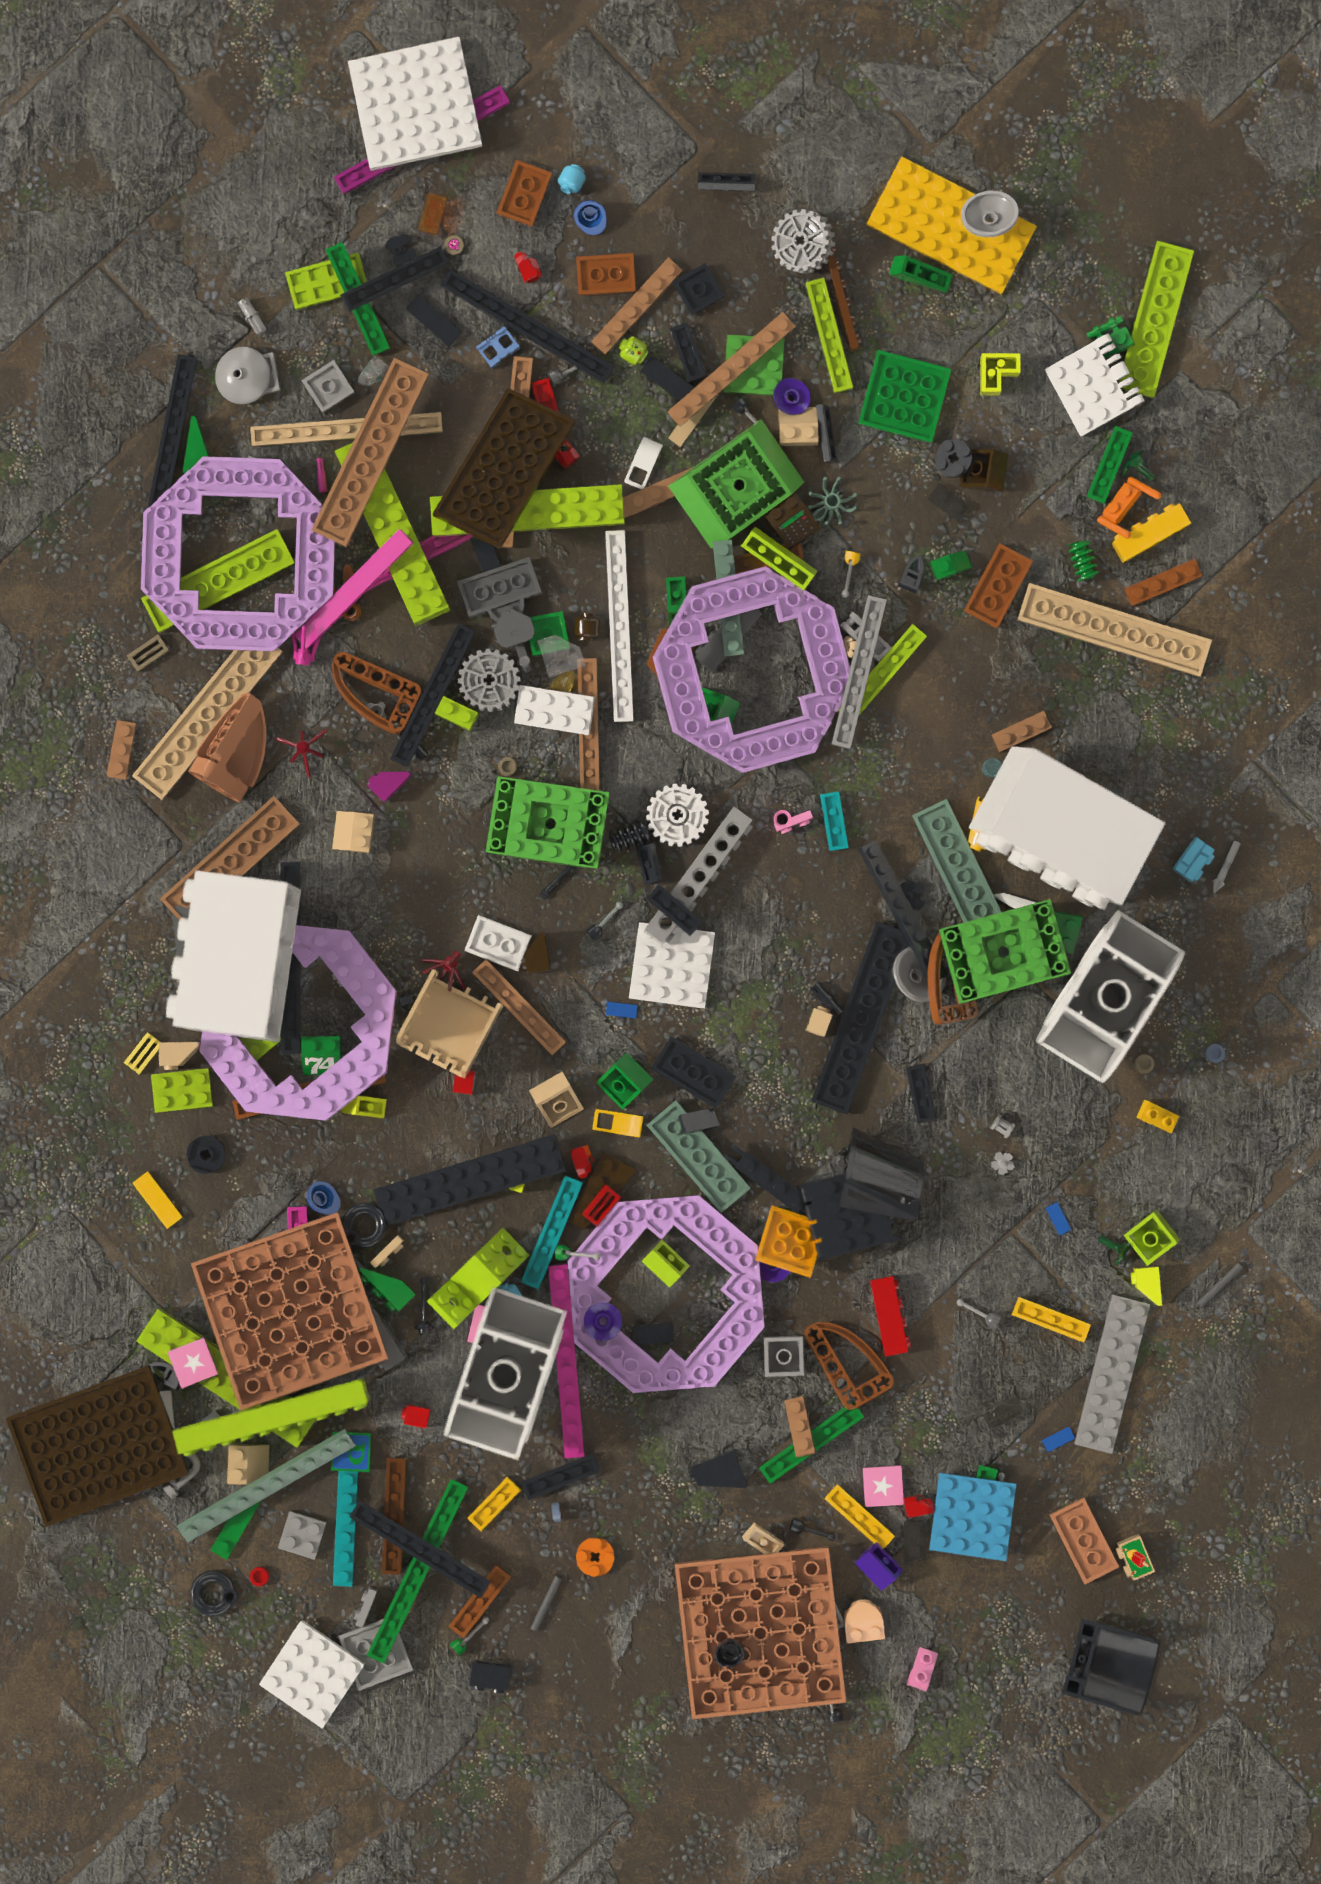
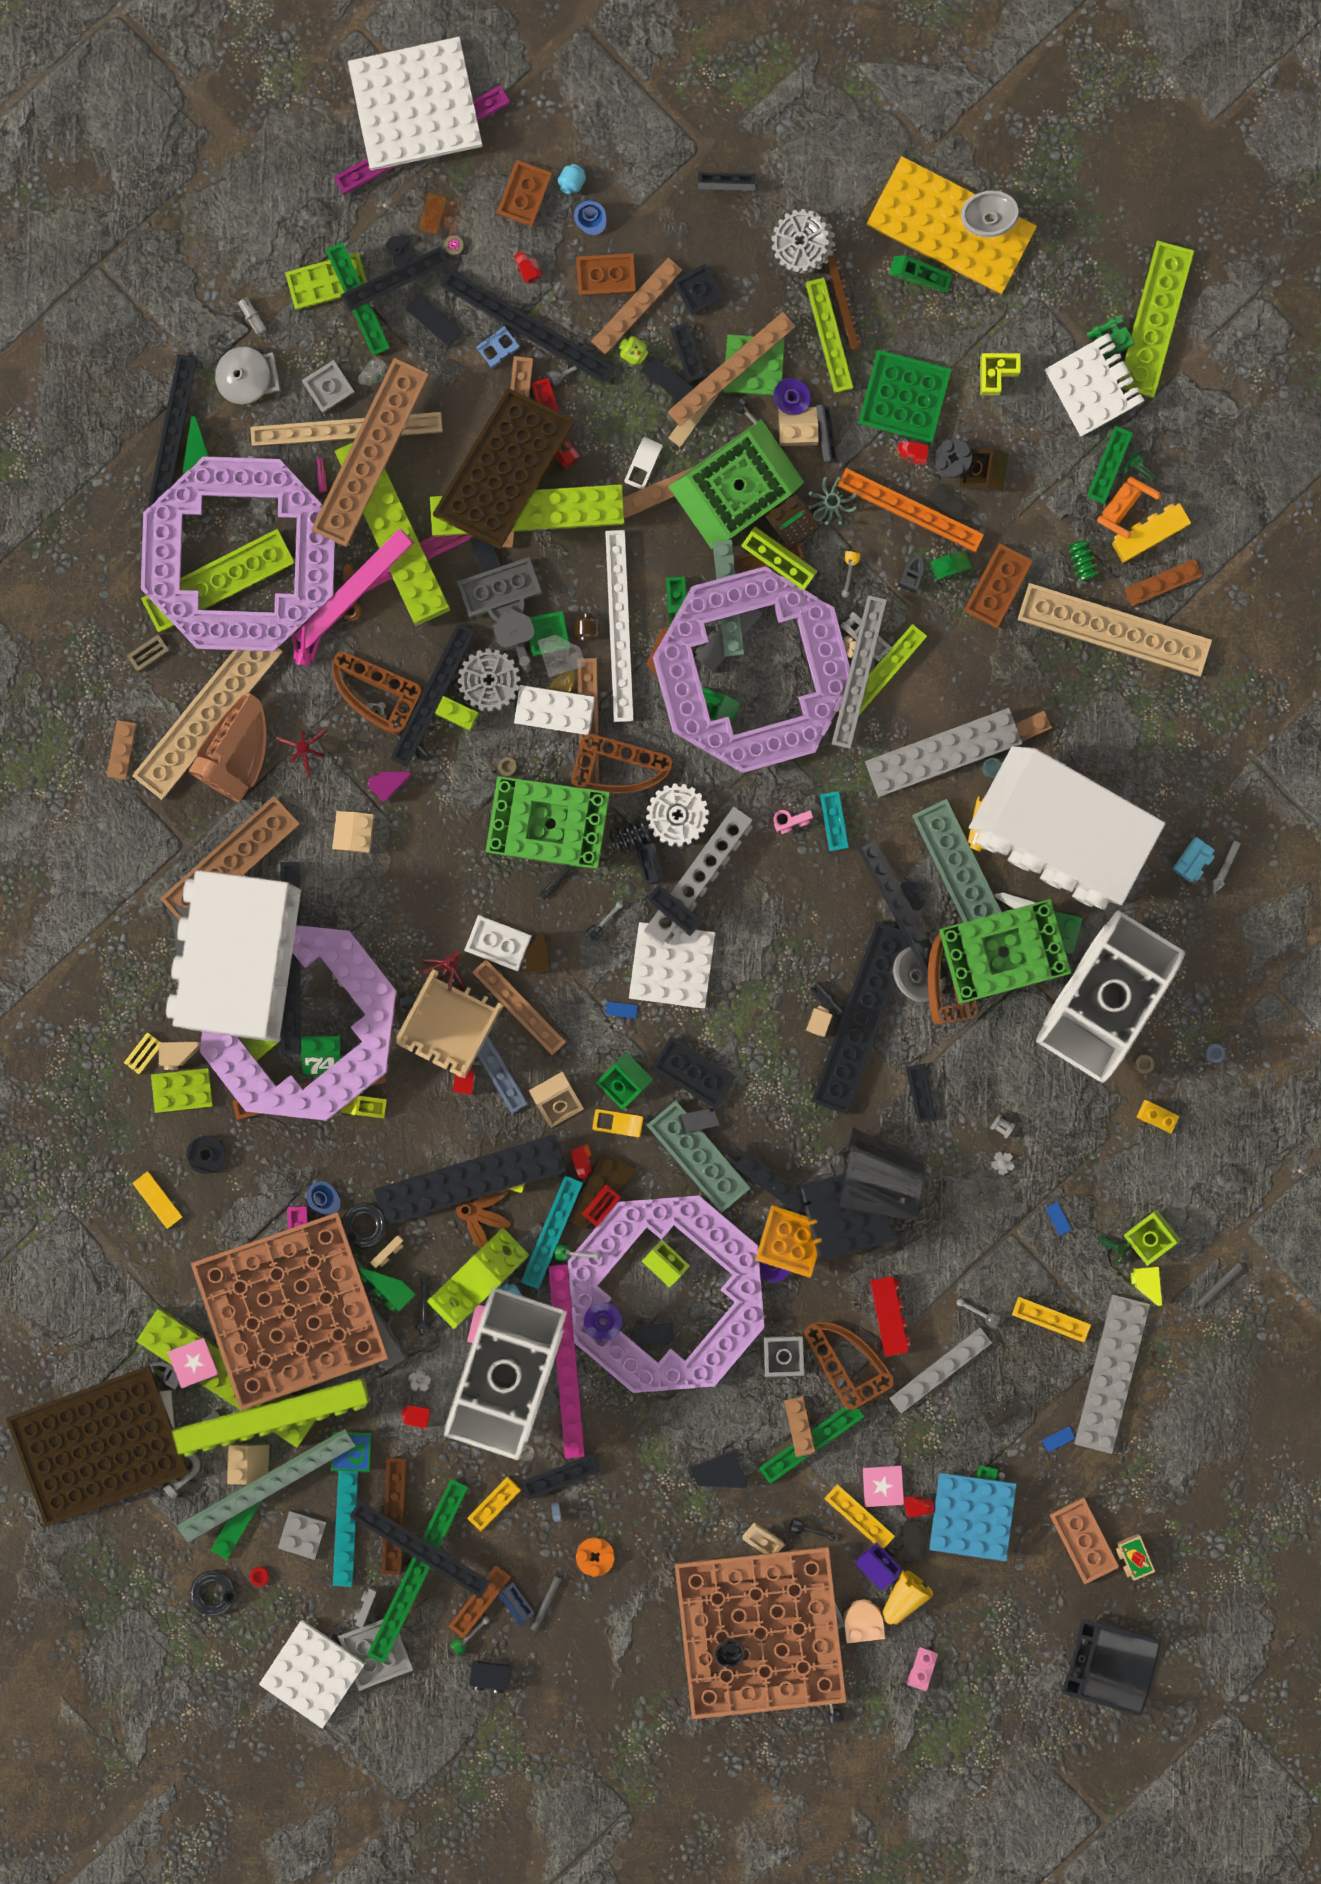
none -> light grey plant [408,1370,431,1392]
none -> dark orange plant [456,1189,511,1249]
none -> sand blue tile [477,1036,528,1114]
none -> dark blue plate [498,1582,535,1625]
none -> clear hinge [519,1444,534,1461]
none -> dark orange beam [571,734,672,794]
none -> orange plate [838,468,984,552]
none -> light grey plate [865,708,1022,797]
none -> yellow cone [882,1570,933,1625]
none -> light grey plate [889,1327,992,1413]
none -> red rock [897,442,928,465]

